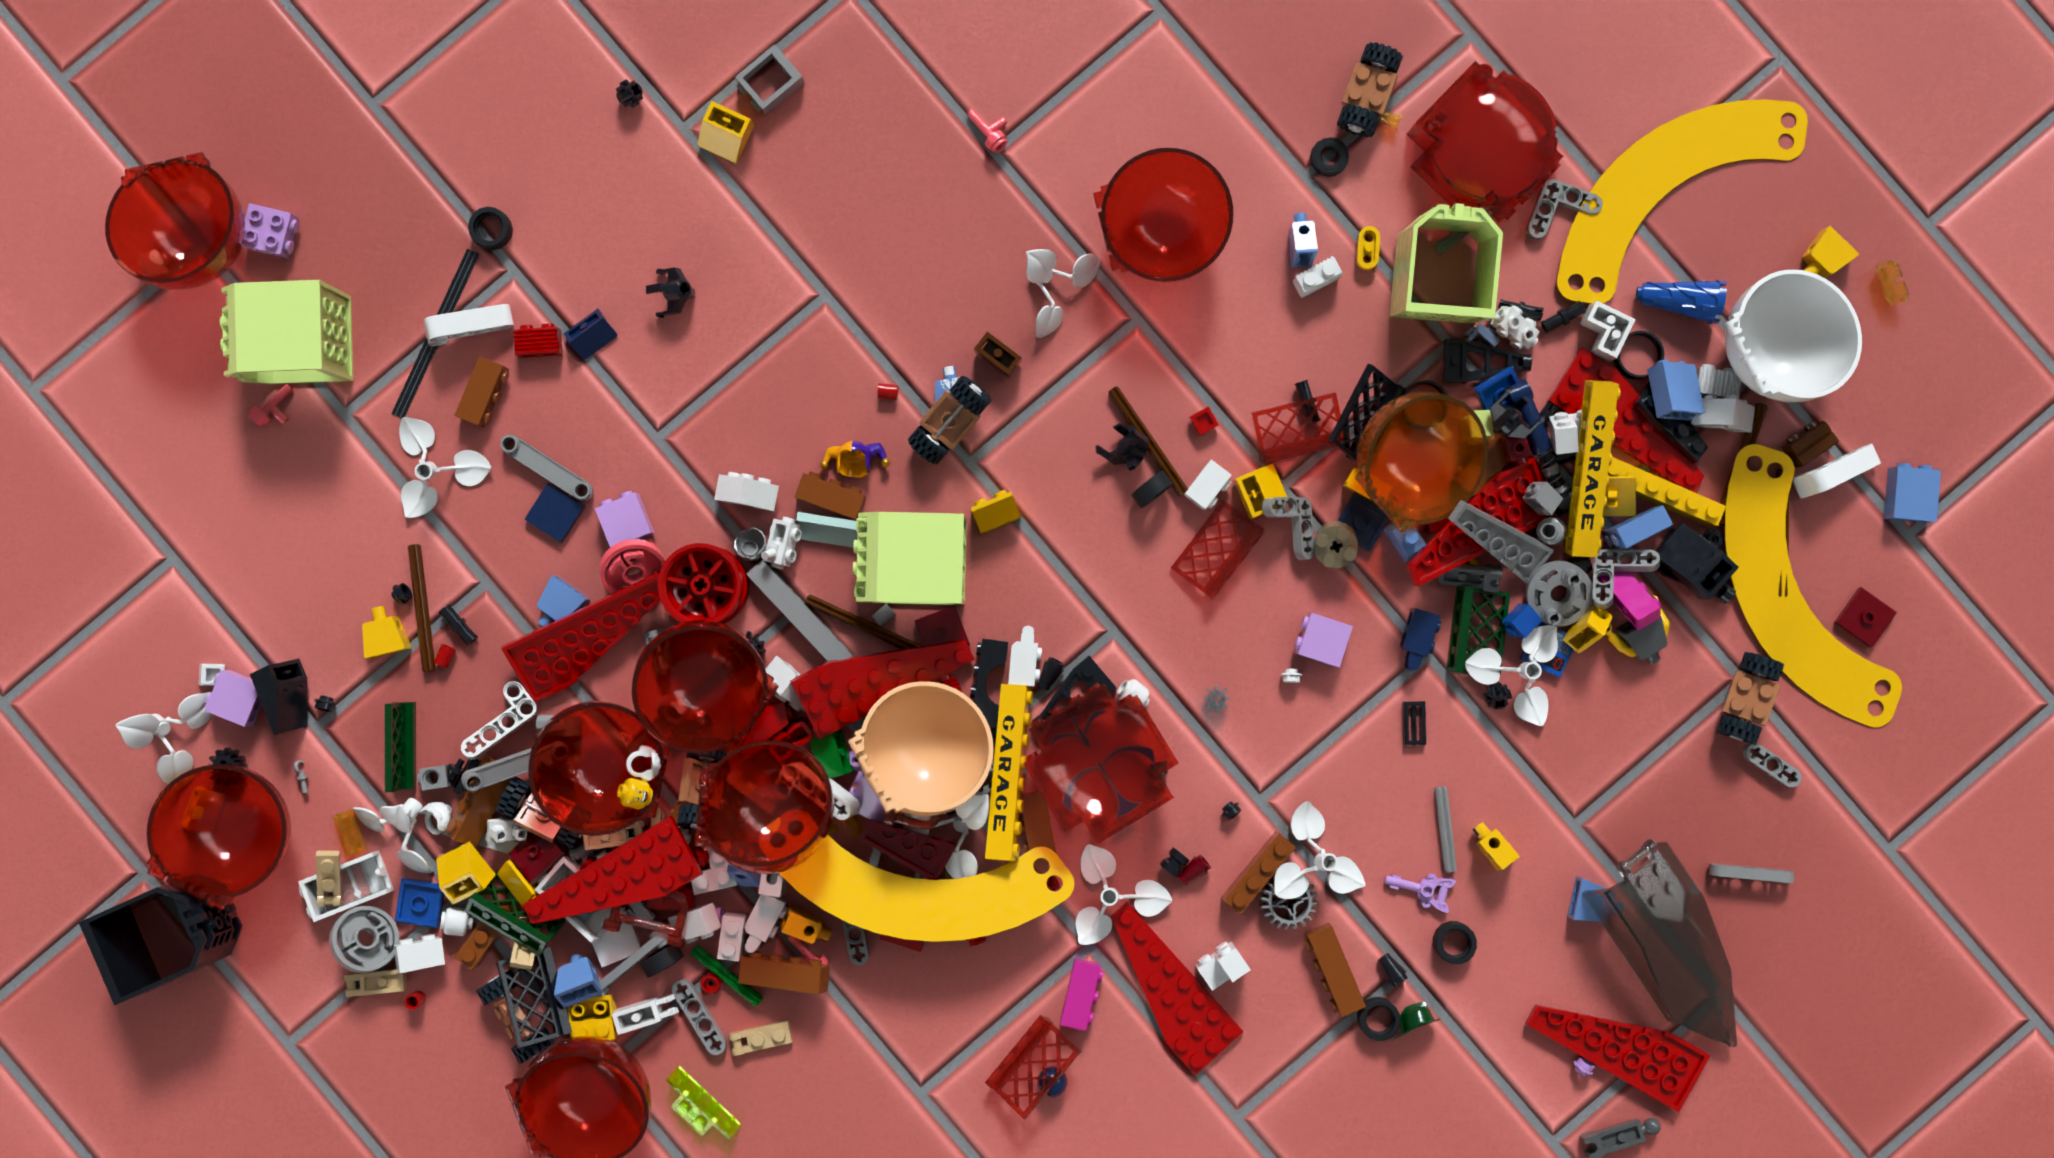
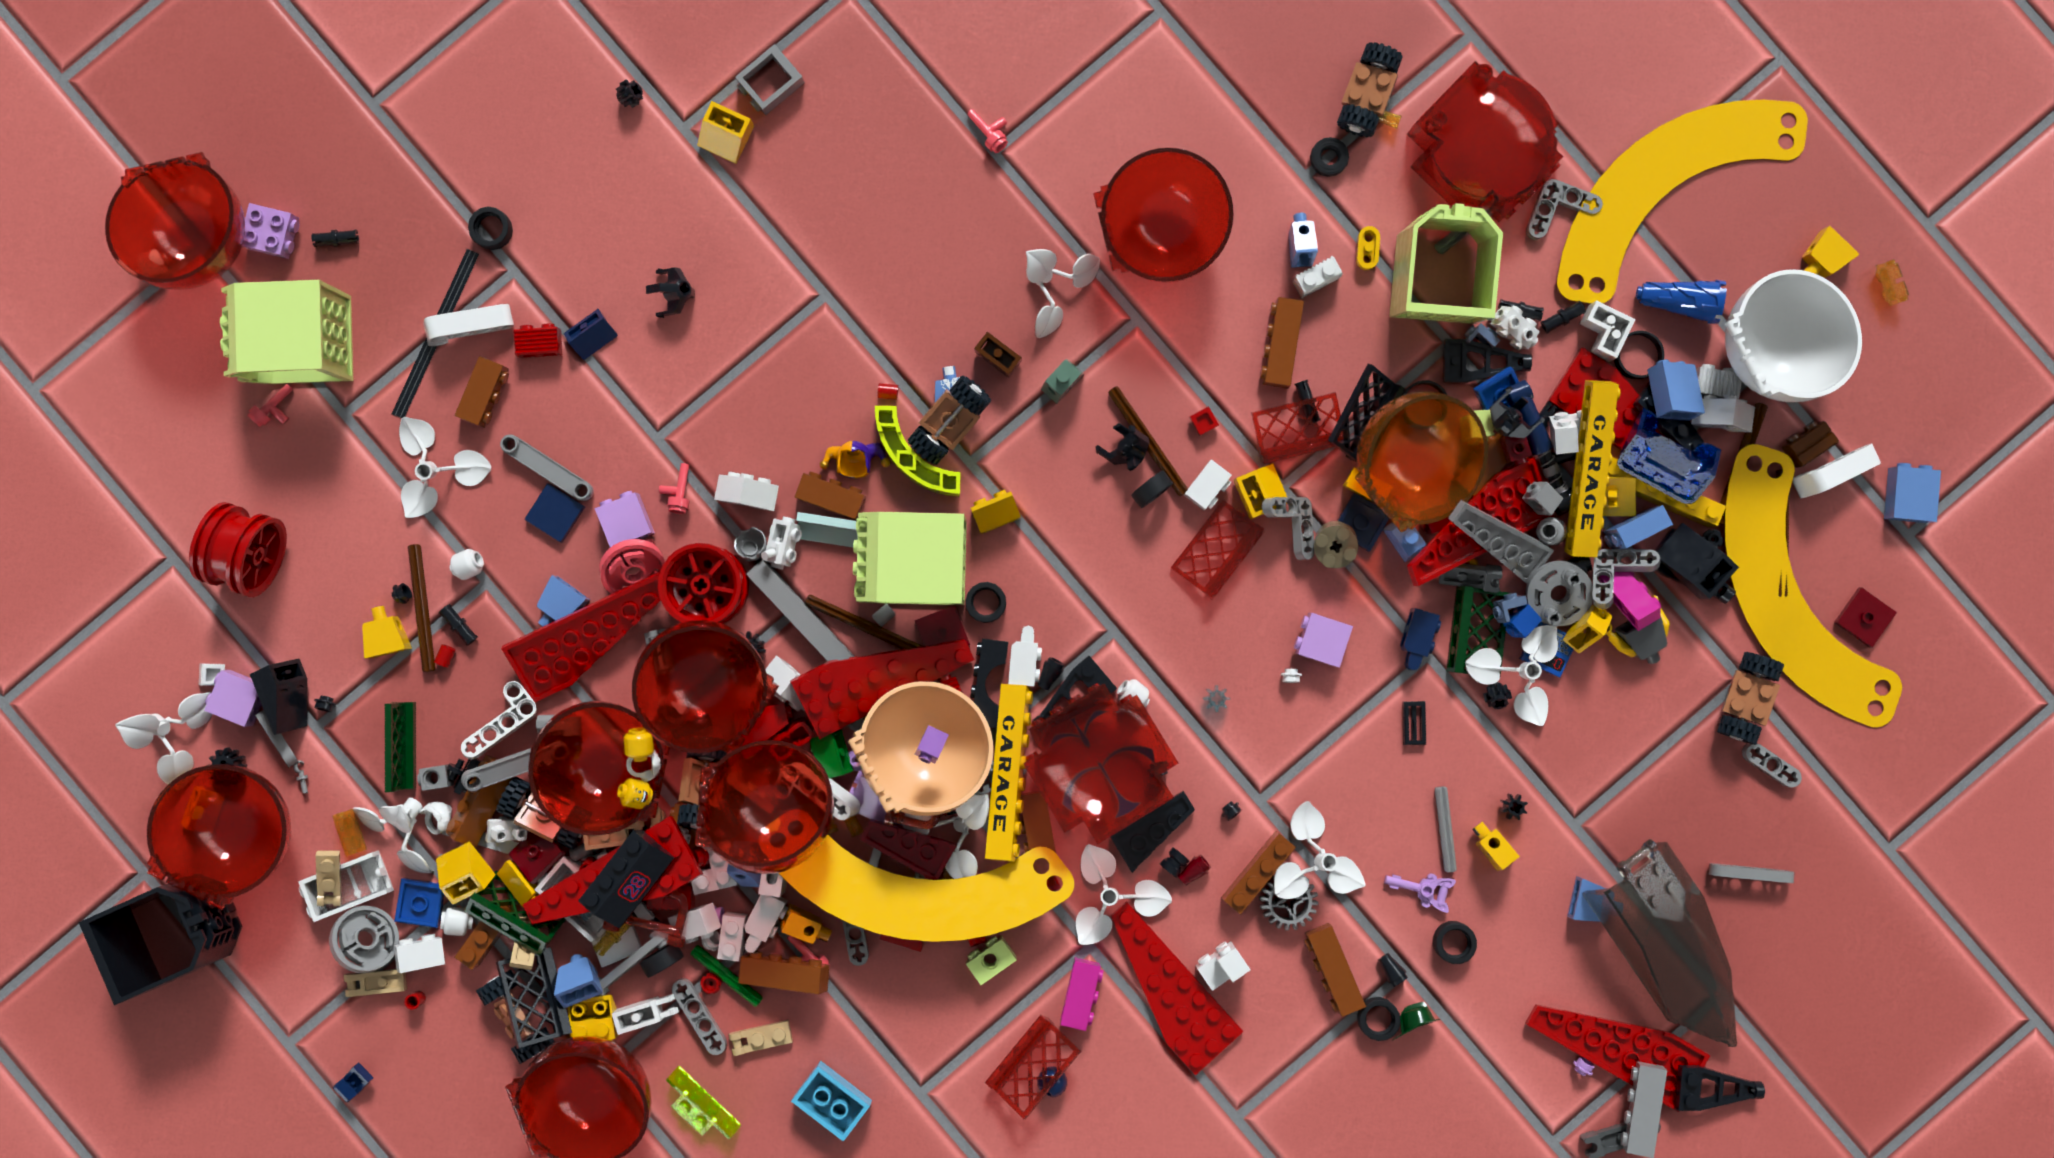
none -> red wheel [189,502,287,598]
none -> light grey beam [255,710,298,768]
none -> black pin [311,229,359,247]
none -> dark blue bracket [333,1062,373,1102]
none -> white head [450,549,484,580]
none -> black slope [578,830,675,928]
none -> clear yellow pin [593,919,633,956]
none -> yellow head [623,727,654,762]
none -> coral piece [659,463,690,514]
none -> white plate [702,930,720,951]
none -> medium azure brick [791,1060,872,1141]
none -> neon yellow brick [875,406,960,497]
none -> medium lavender brick [914,725,949,764]
none -> black tyre [965,582,1006,623]
none -> yellowish green brick [966,936,1017,985]
none -> sand green torso [1041,359,1084,404]
none -> black wing [1110,791,1195,873]
none -> dark orange brick [1260,297,1304,389]
none -> sand blue bracket [1493,593,1527,623]
none -> black gear [1500,793,1528,820]
none -> clear blue windscreen [1617,408,1721,504]
none -> light grey brick [1621,1061,1667,1158]
none -> black plate [1674,1065,1765,1111]

